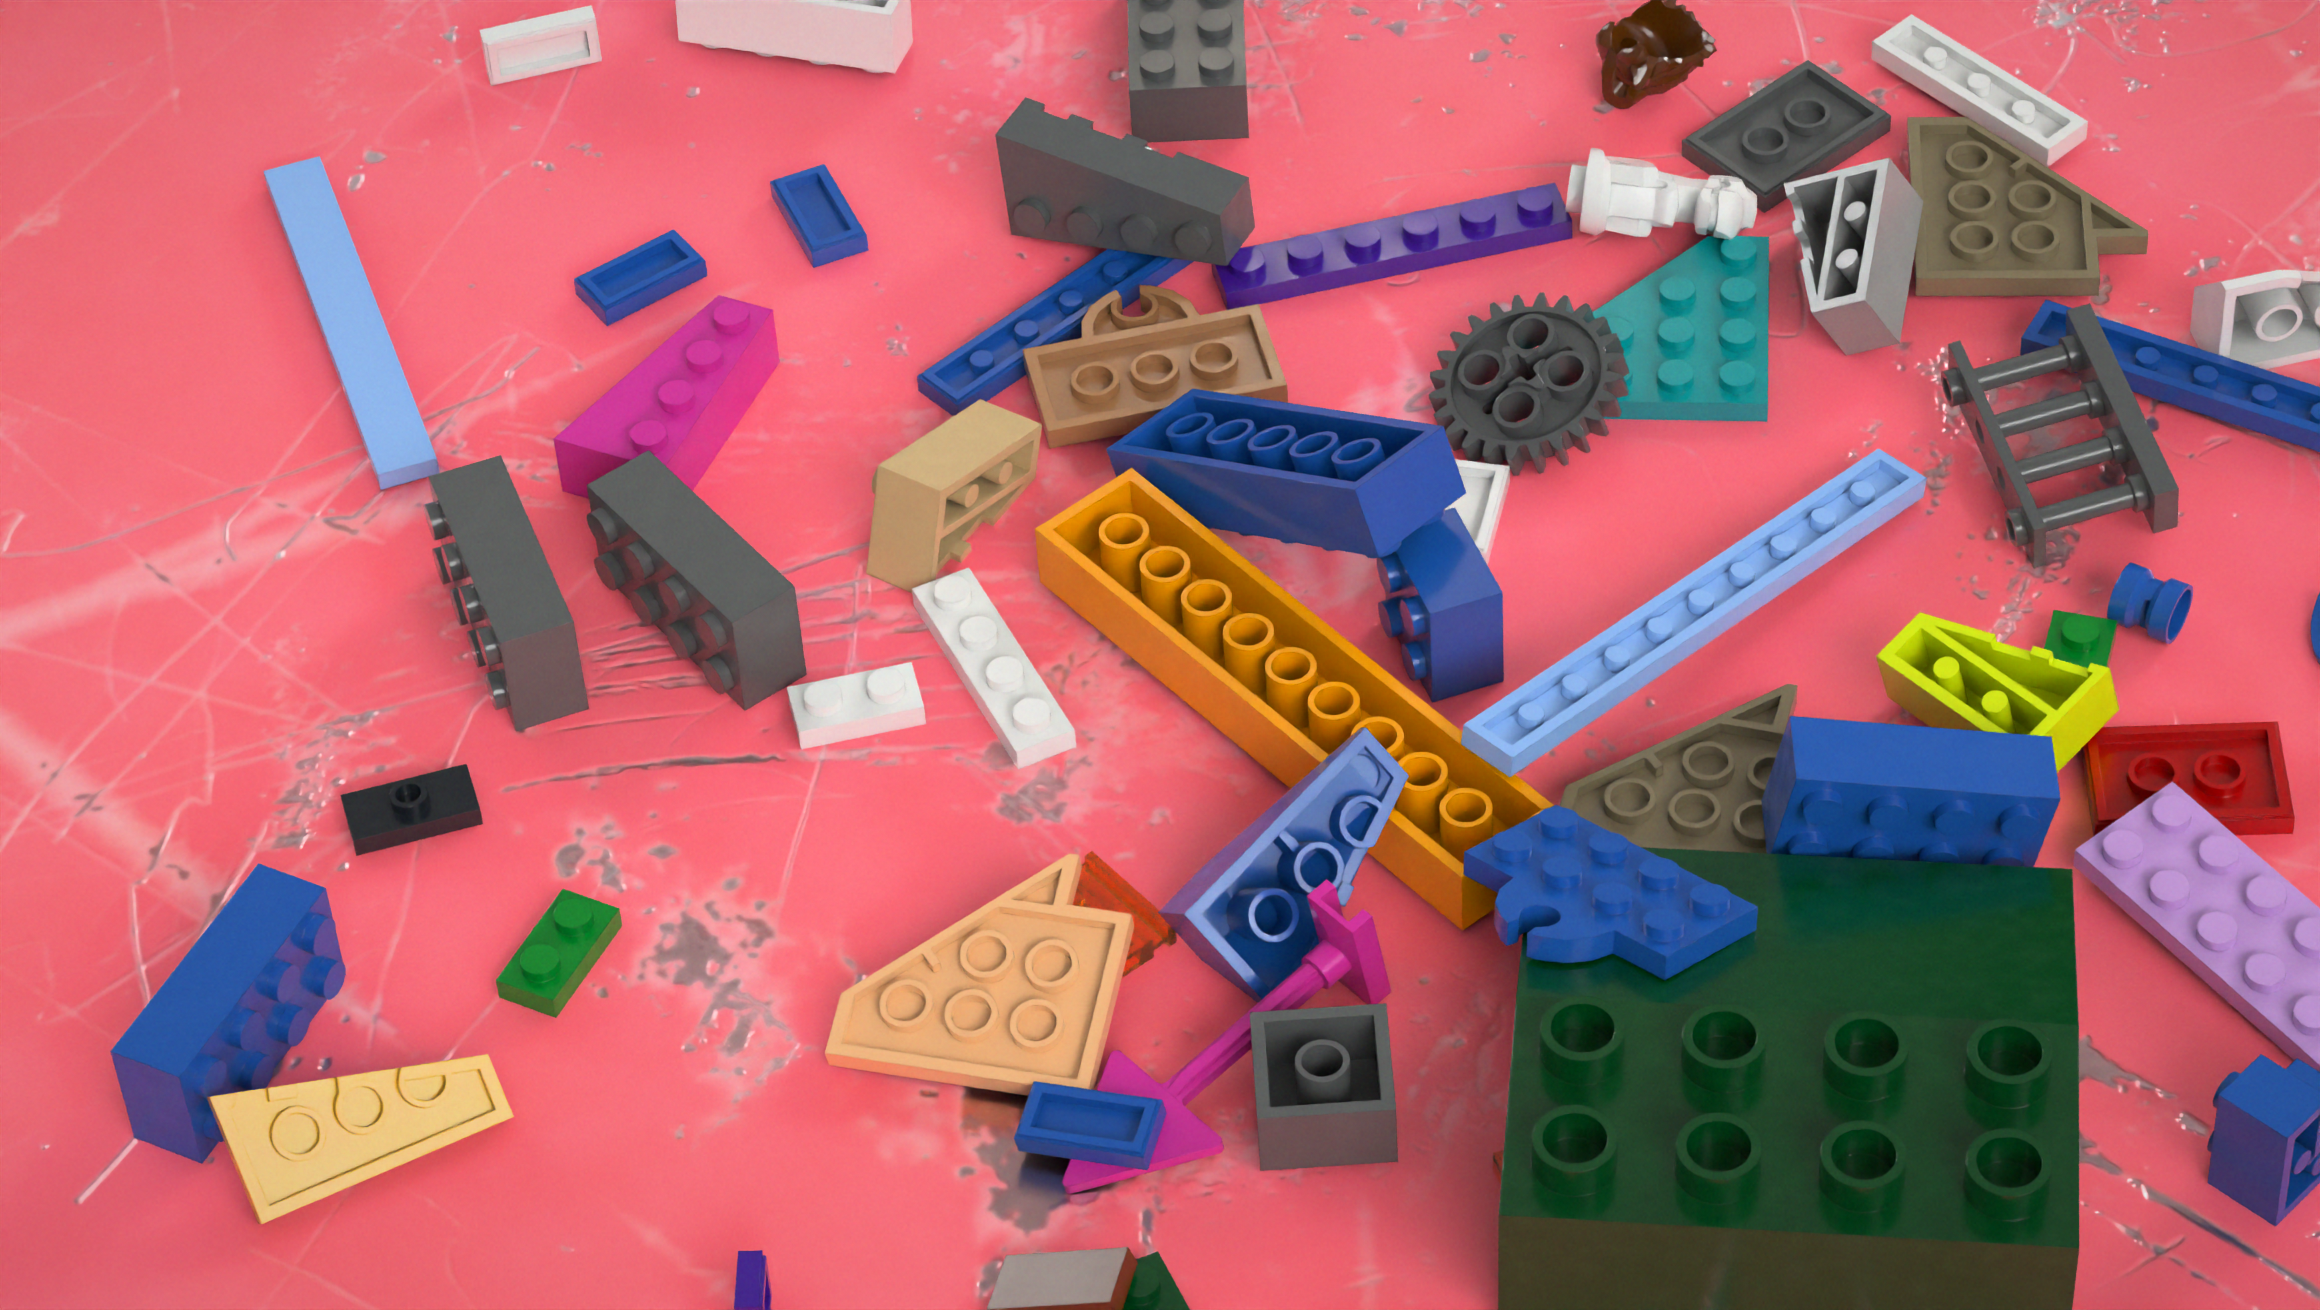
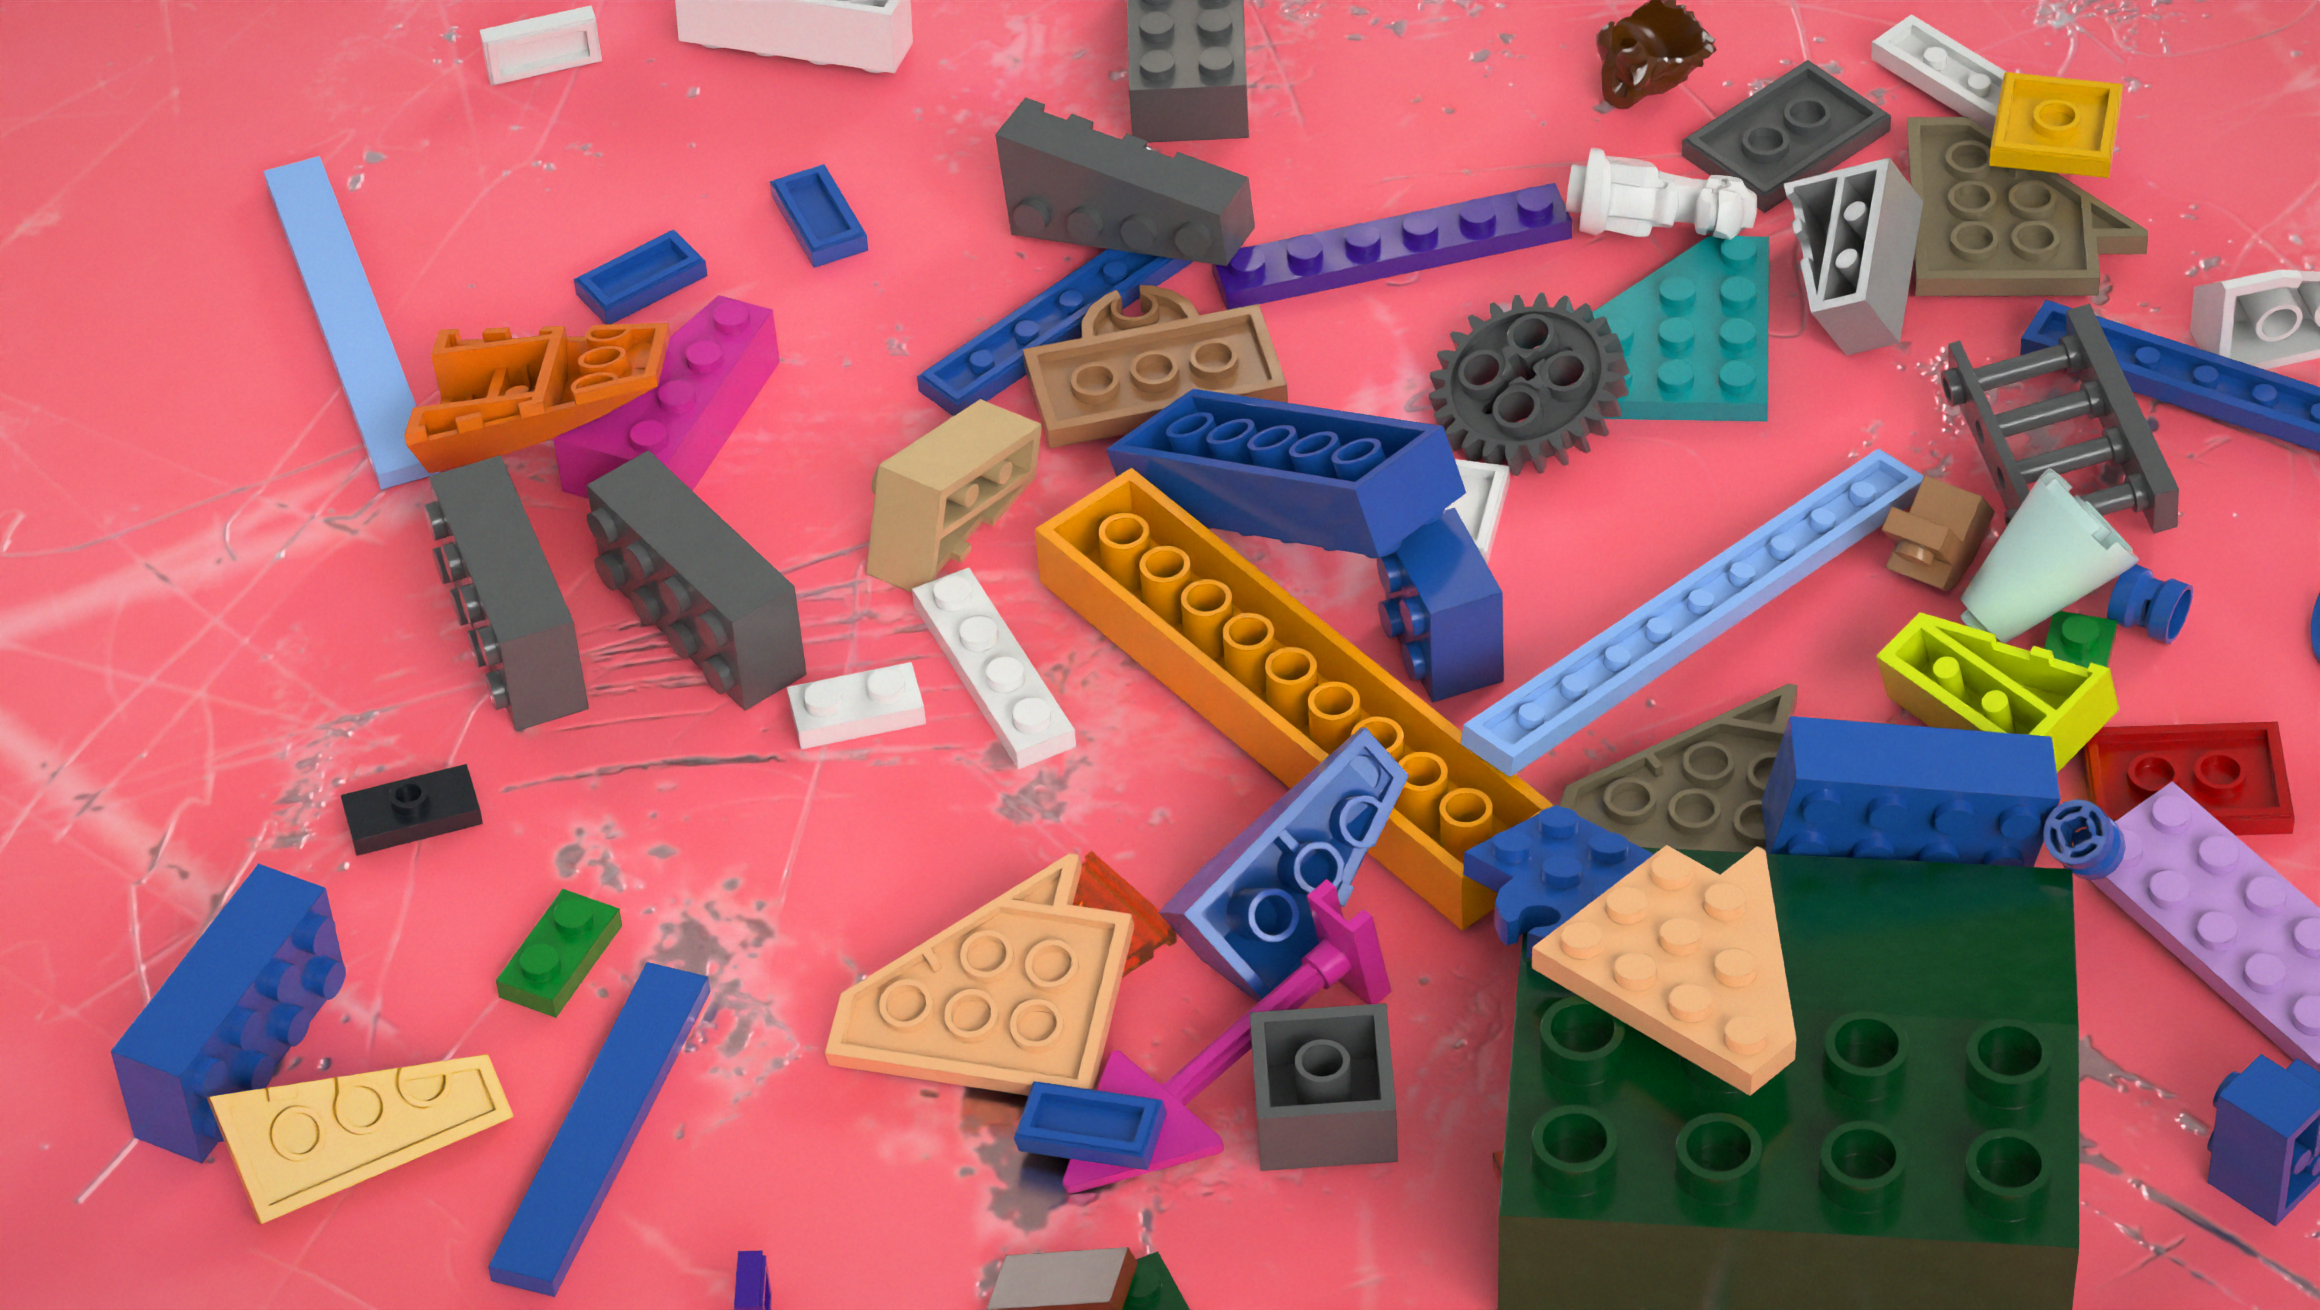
none -> orange wedge [404,323,671,474]
none -> blue tile [488,962,711,1297]
none -> light nougat wing [1532,845,1796,1096]
none -> medium nougat brick [1882,475,1995,591]
none -> light aqua cone [1960,468,2139,644]
none -> yellow plate [1989,72,2123,178]
none -> blue wheel [2043,799,2126,880]

